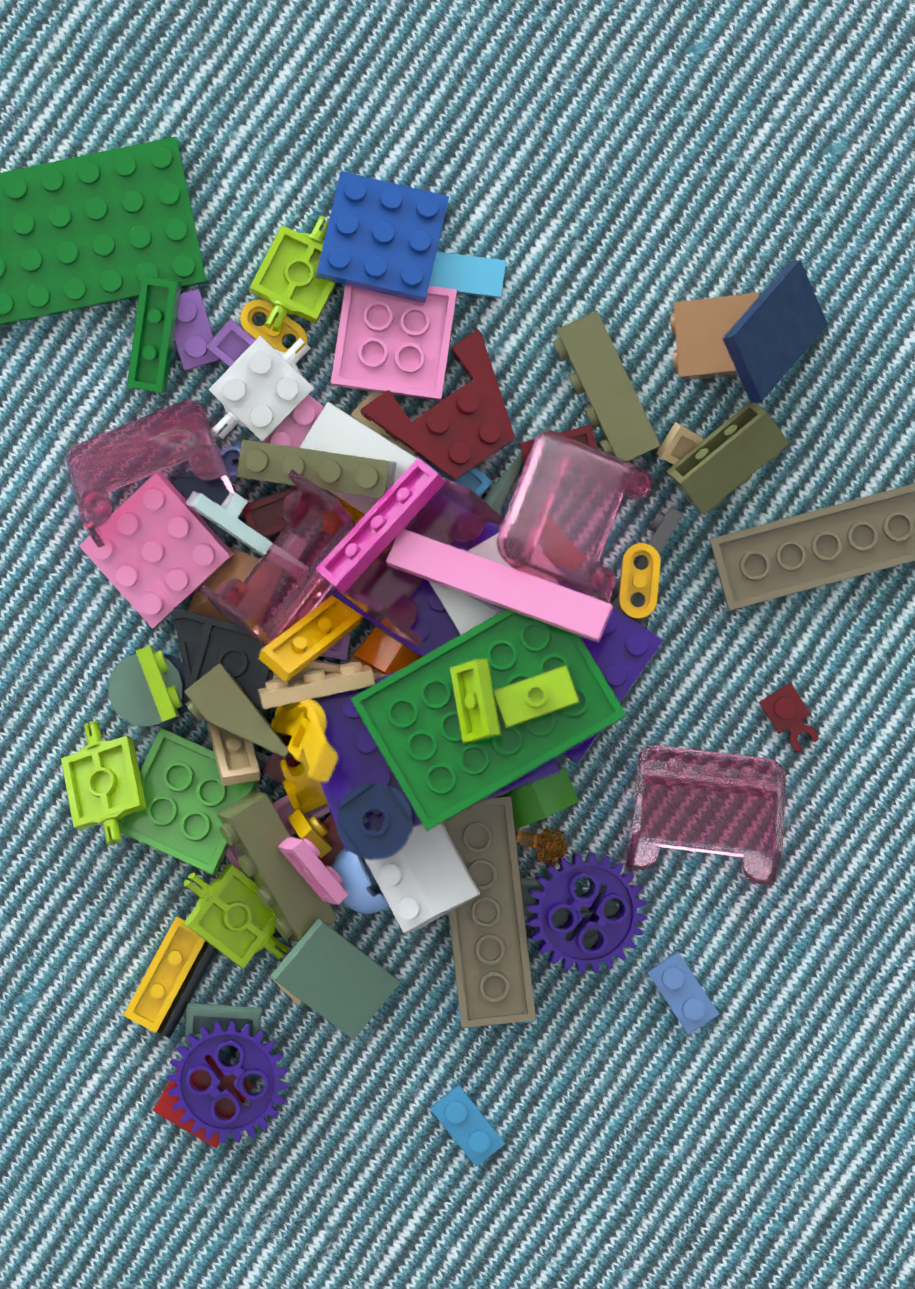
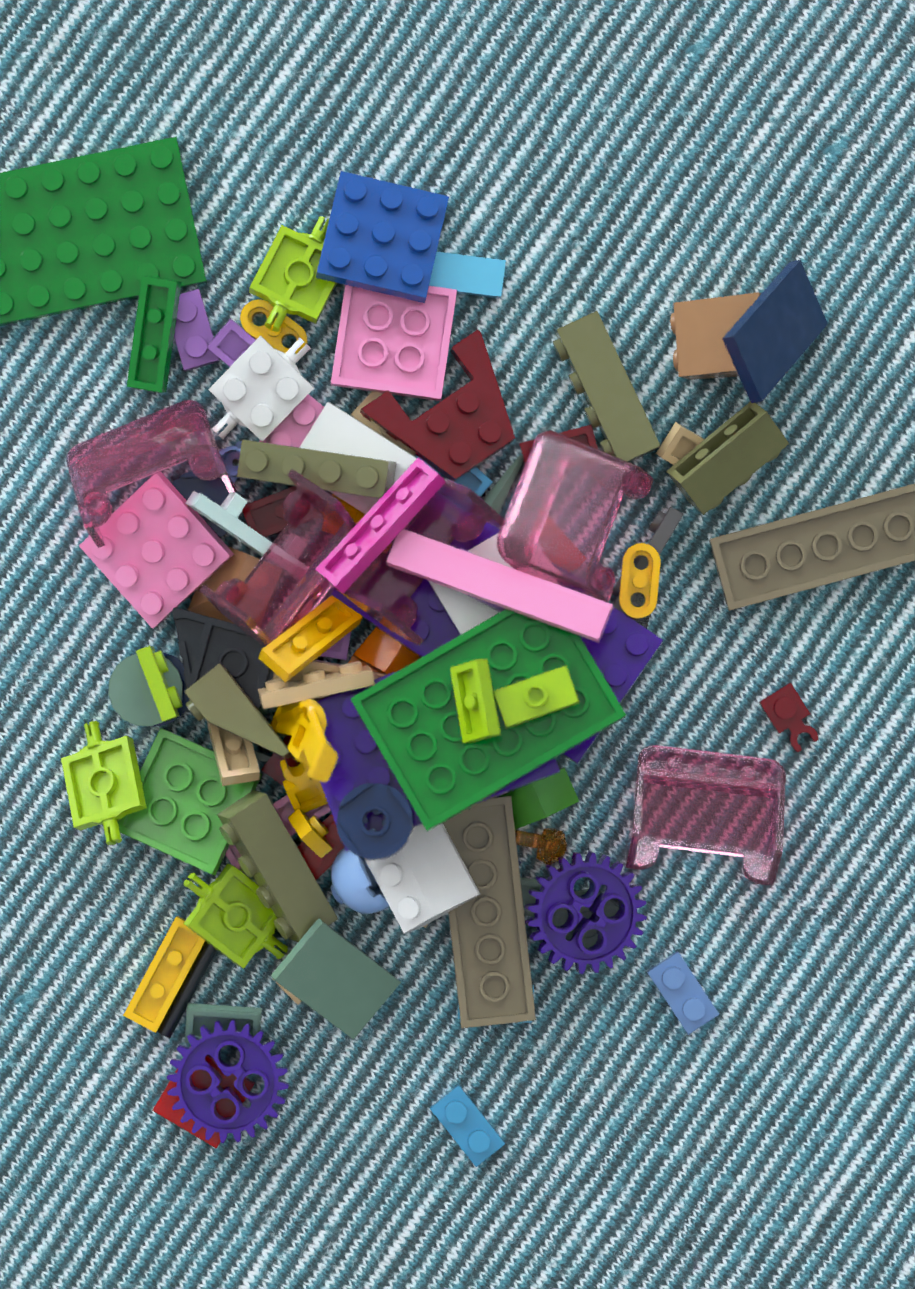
bright pink plate [278,837,349,905] -> none

